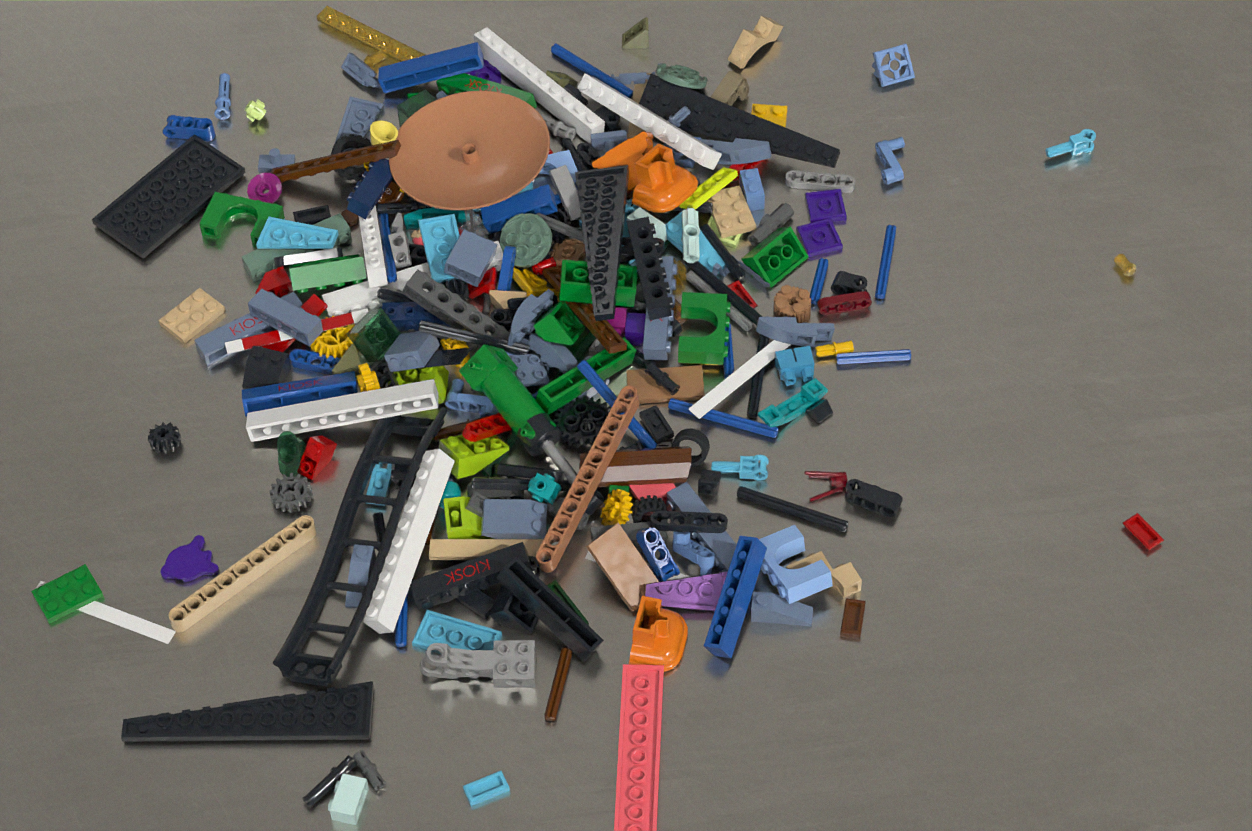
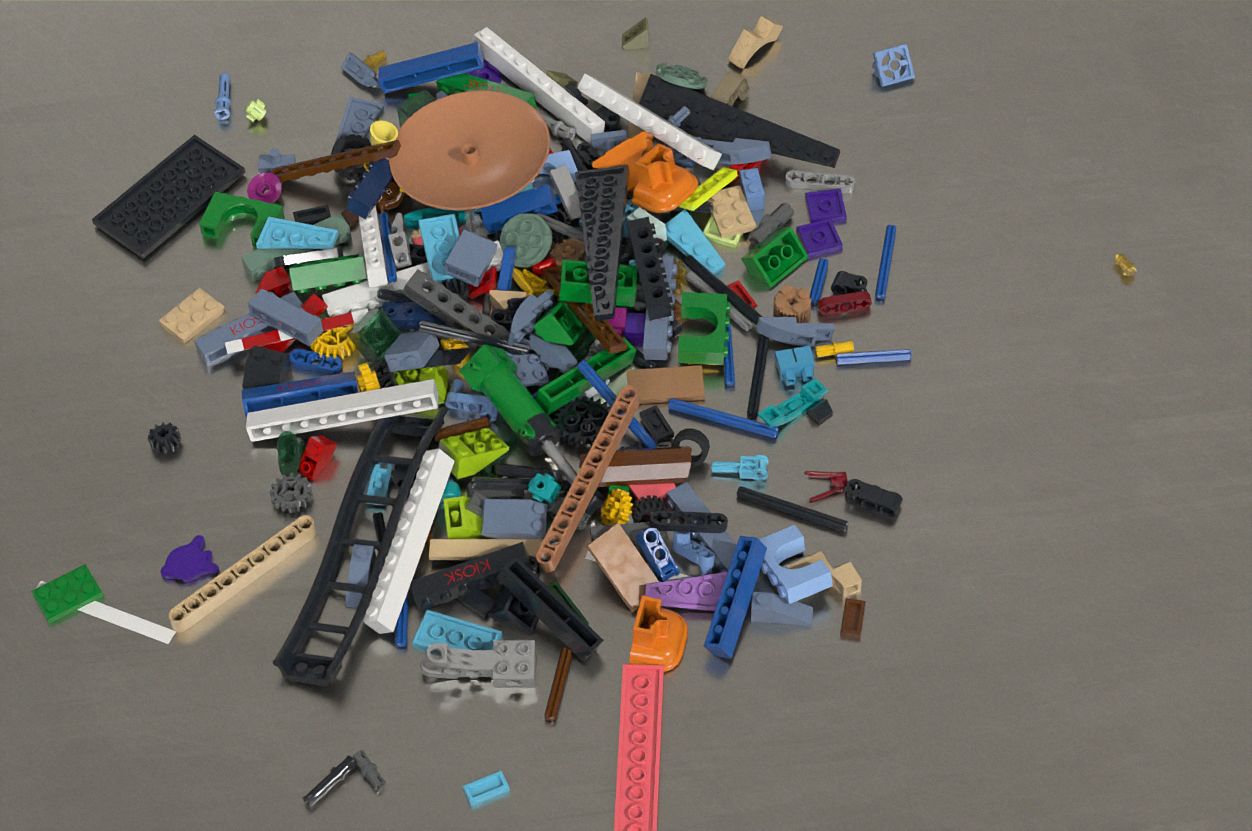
black wing [121,681,374,741] -> none
blue piece [163,115,216,141] -> none
clear yellow plate [317,6,426,62] -> none
light aqua brick [328,774,369,825] -> none
olive slope [332,344,361,378] -> none
black pin [376,199,432,215] -> none
red beam [462,413,512,442] -> none
blue axle [551,43,633,98] -> none
sand blue piece [611,63,662,85] -> none
black pin [645,363,680,395] -> none
light aqua piece [681,208,700,263] -> none
white sticker [688,340,791,419] -> none
black bracket [698,469,721,495] -> none
black axle [700,224,745,281] -> none
sand blue piece [712,255,770,287] -> none
yellow wing [751,104,788,128] -> none
medium blue beam [875,137,905,184] -> none
medium azure connector [1045,129,1096,158] -> none
red tile [1122,513,1164,550] -> none

